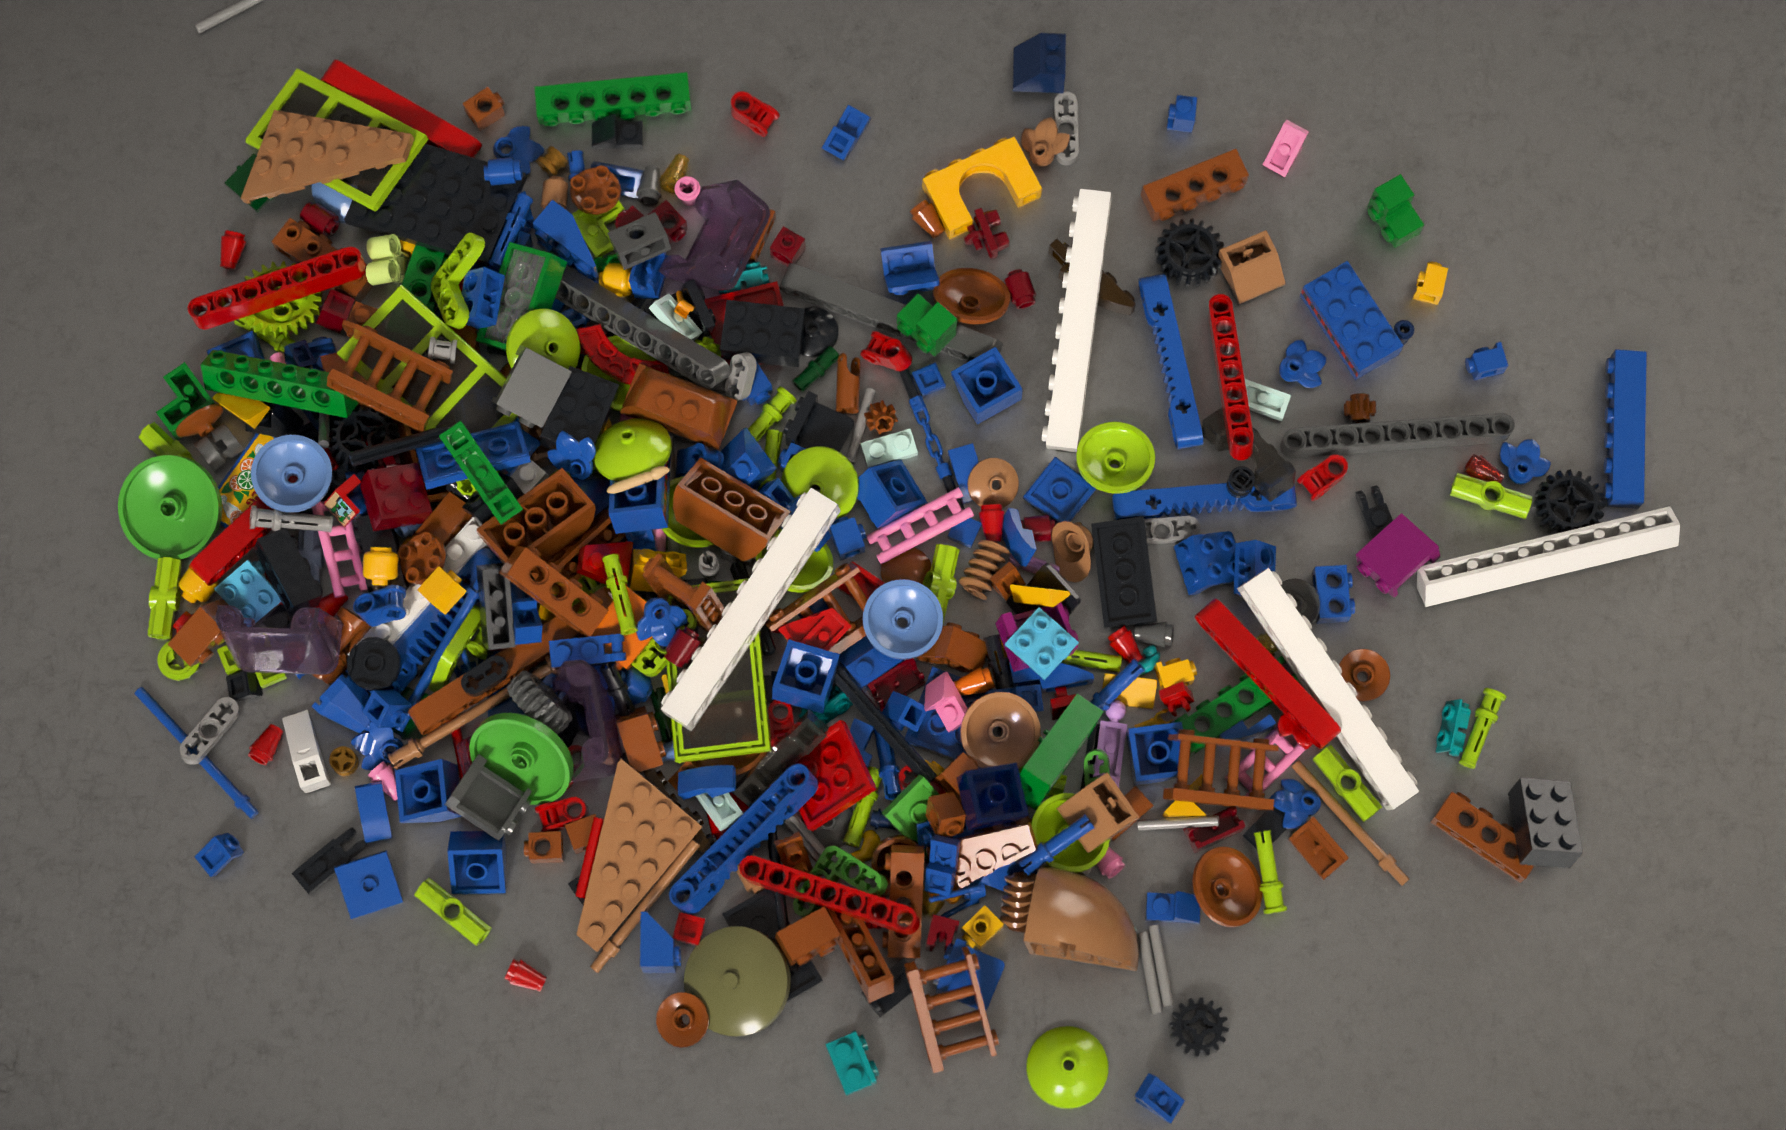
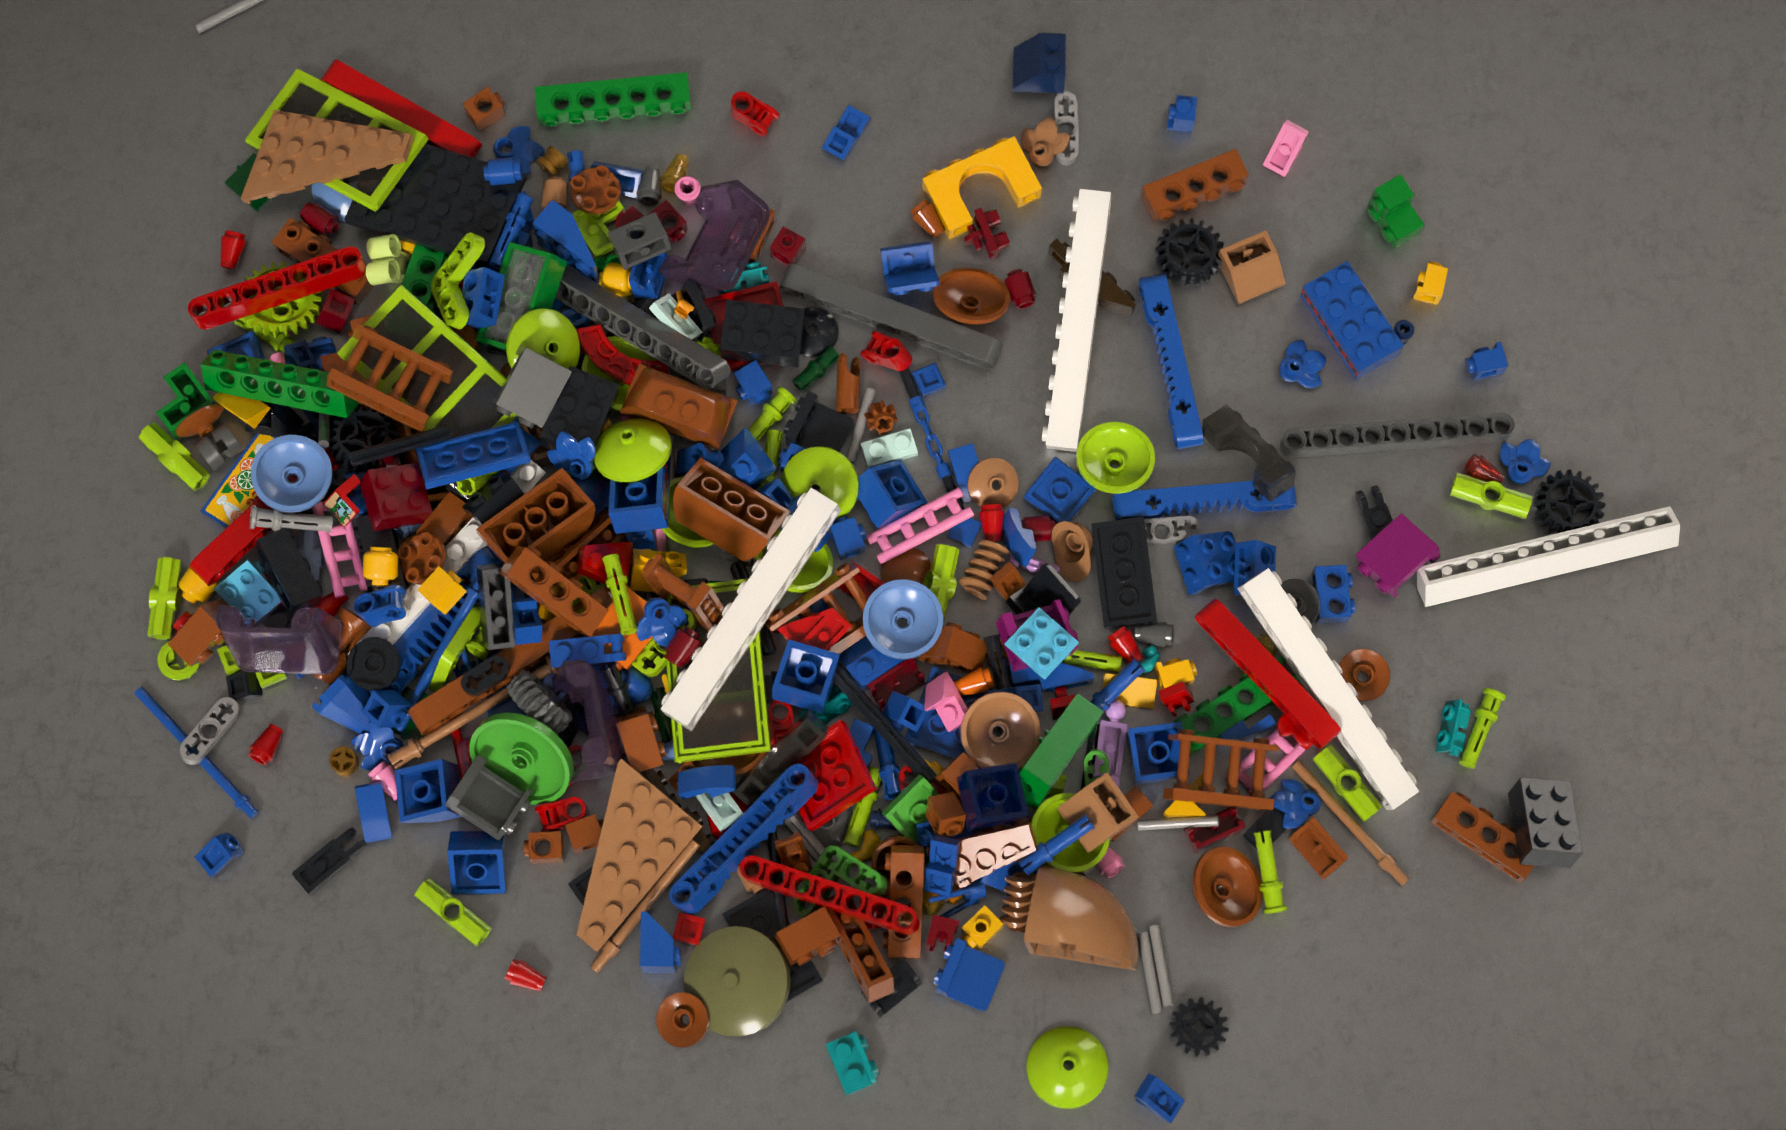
bright green dish [118,455,222,560] -> none
white slope [282,710,331,793] -> none
blue plate [334,850,403,919] -> none
dark orange bracket [342,301,378,338] -> none
light grey bush [428,337,457,364] -> none
green slope [439,421,523,525] -> none
red bar [575,817,604,898] -> none
black slope [591,114,643,149] -> none
tan piece [607,466,670,494] -> none
light grey pin [698,551,720,581] -> none
light grey beam [725,352,757,400] -> none
green brick [896,293,957,357] -> none
dark orange fence [904,946,999,1073] -> none
blue slope [951,347,1023,425] -> none
yellow slope [1010,584,1070,607] -> none
yellow hand [1134,708,1173,728] -> none
blue slope [1145,891,1200,924] -> none
red beam [1208,294,1254,461] -> none
black wheel [1226,466,1255,498] -> none
light aqua plate [1234,379,1291,422] -> none
red piece [1297,455,1348,501] -> none
reddish brown gear [1344,393,1376,424] -> none
blue brick [1603,349,1647,509] -> none

